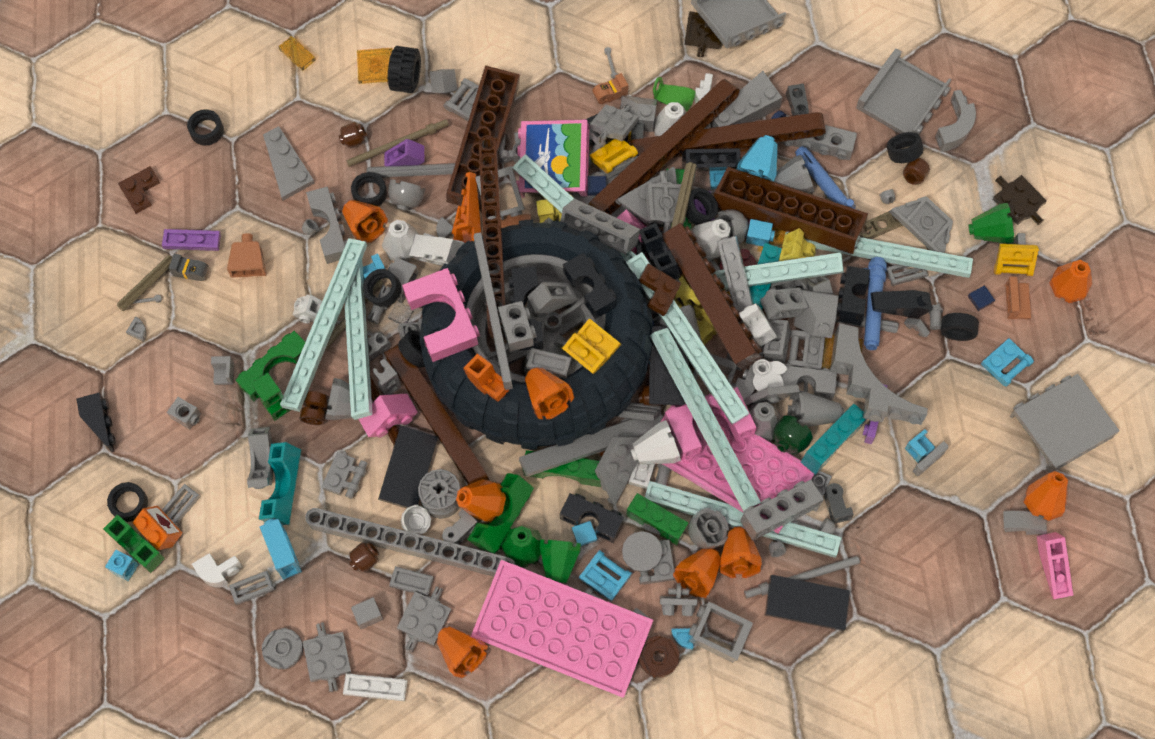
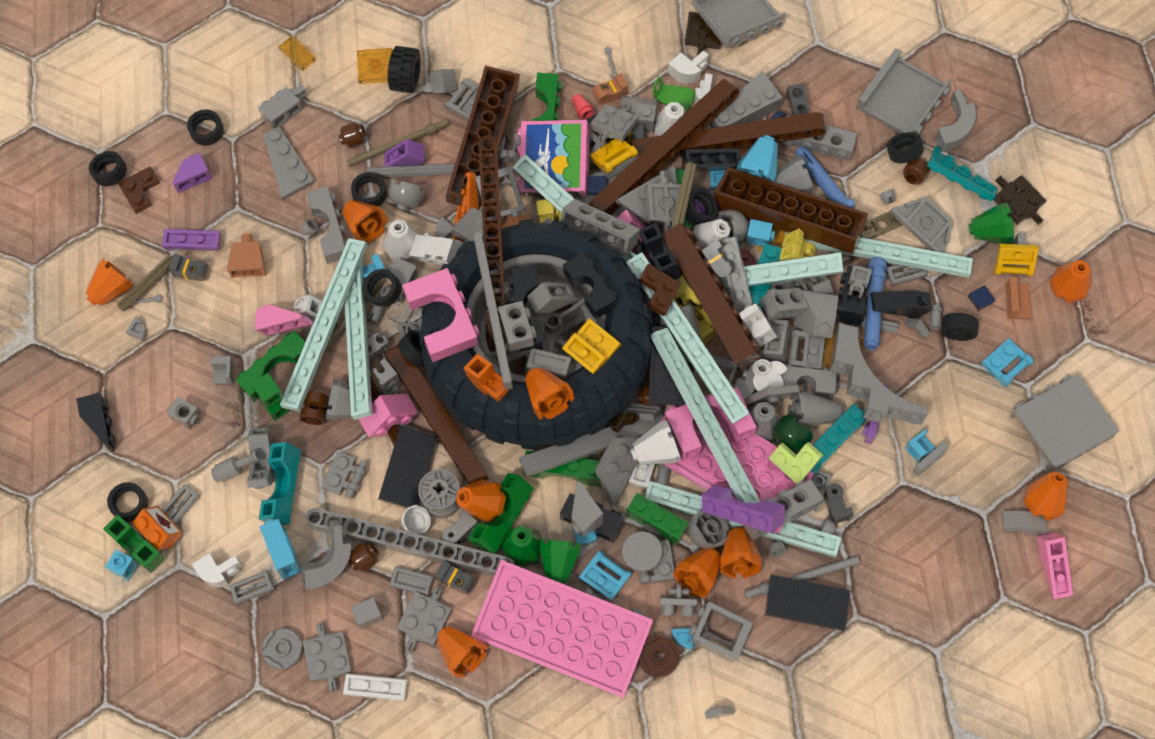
none -> orange cone [85,257,134,305]
none -> black tyre [89,151,127,187]
none -> medium lavender slope [172,153,212,193]
none -> light grey piece [211,450,262,482]
none -> bright pink slope [255,304,313,336]
none -> light grey hinge [258,85,307,129]
none -> light grey arch [301,520,351,590]
none -> dark grey leg [435,560,476,595]
none -> light grey torso [449,205,490,242]
none -> green arch [532,72,562,121]
none -> light grey slope [571,482,603,538]
none -> coral cone [572,94,594,120]
none -> dark brown arm [611,412,639,433]
none -> white brick [668,51,709,84]
none -> leg [702,239,733,277]
none -> medium lavender arch [702,484,785,534]
none -> light grey tile [705,706,735,719]
none -> yellowish green plate [769,442,823,484]
none -> light grey plate [848,265,872,298]
none -> teal wing [927,146,998,201]

